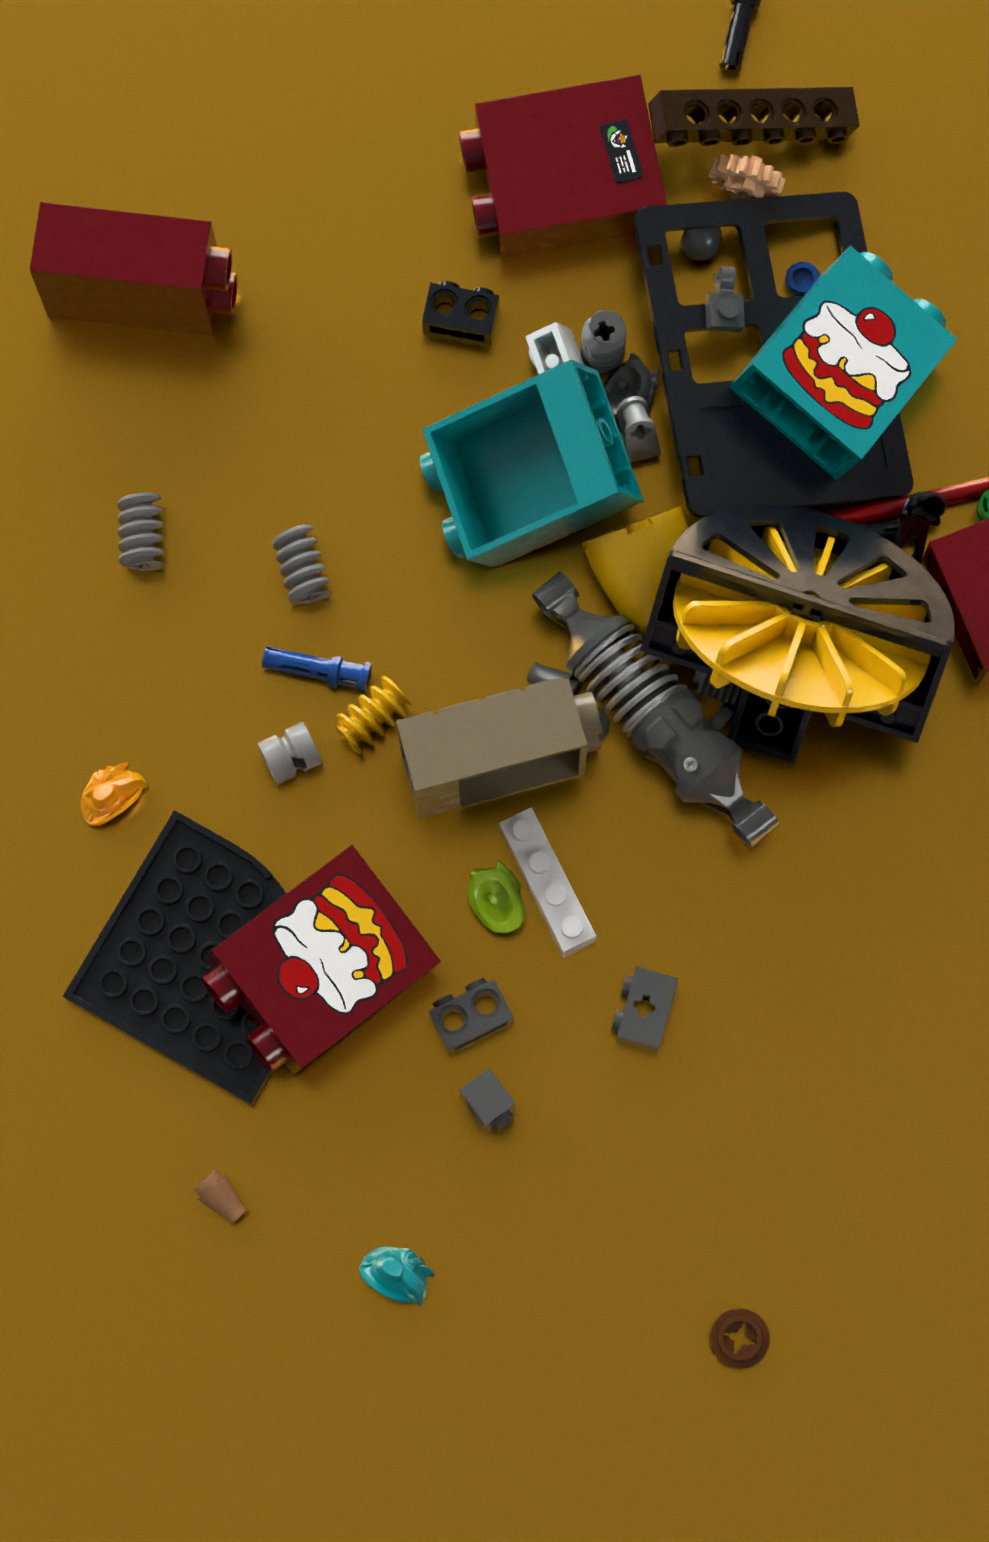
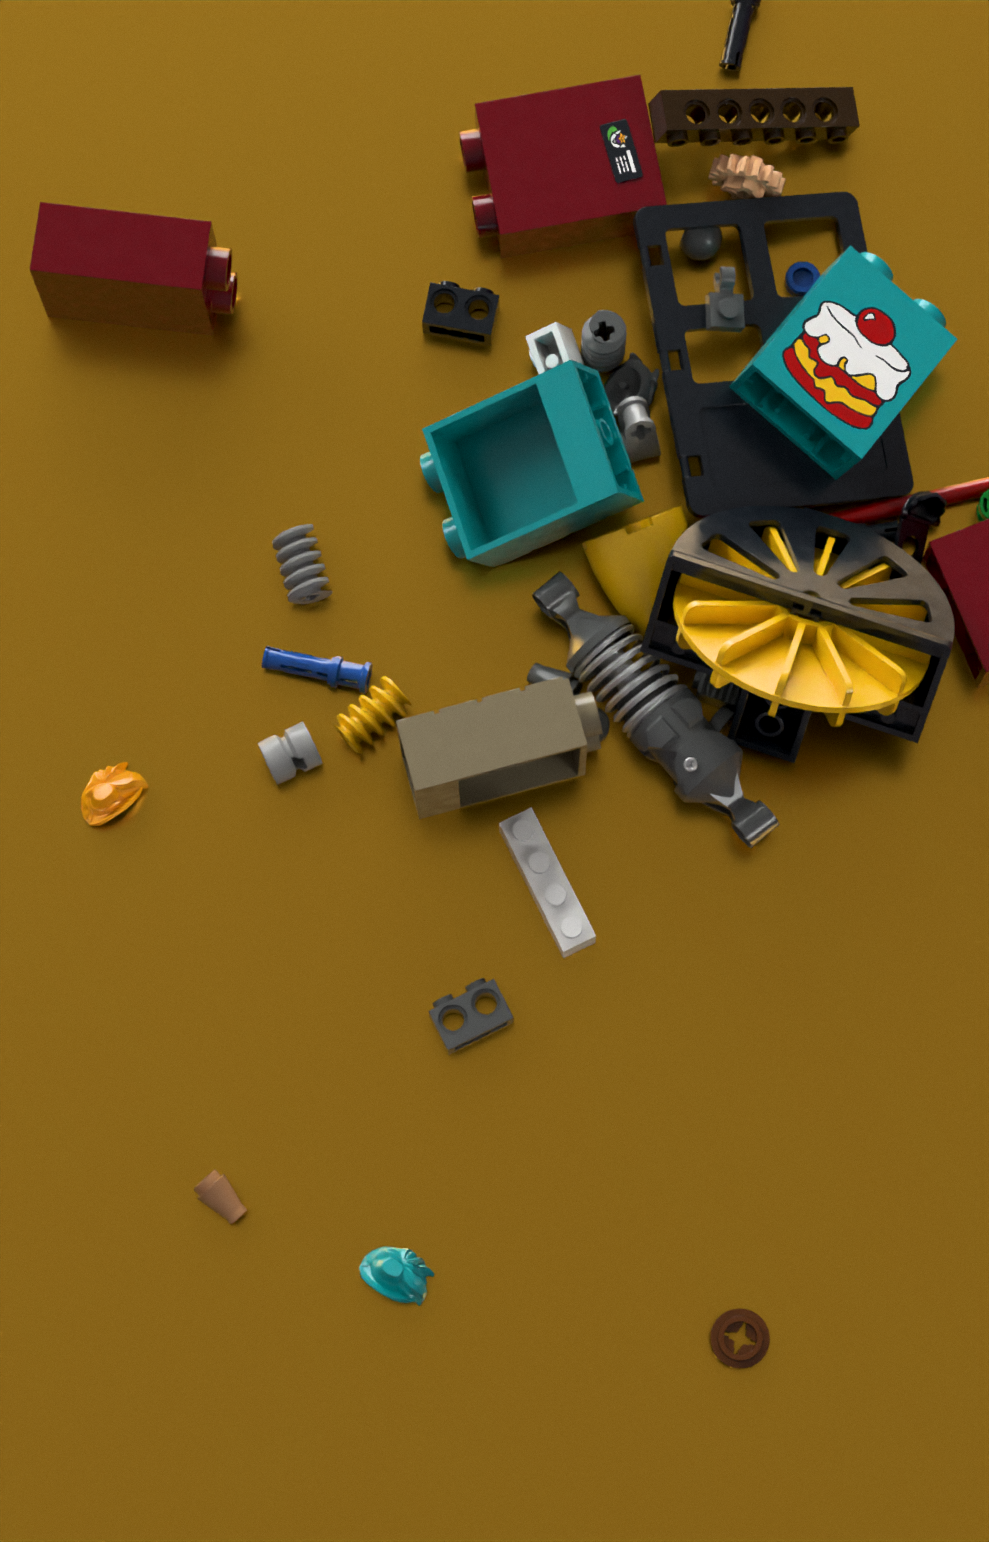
black plate [63,810,287,1106] -> none
light grey piece [117,492,164,571] -> none
brick [201,845,441,1074] -> none
dark grey brick [459,1068,516,1134] -> none
lime hat [468,860,525,933] -> none
dark grey brick [611,966,679,1053] -> none

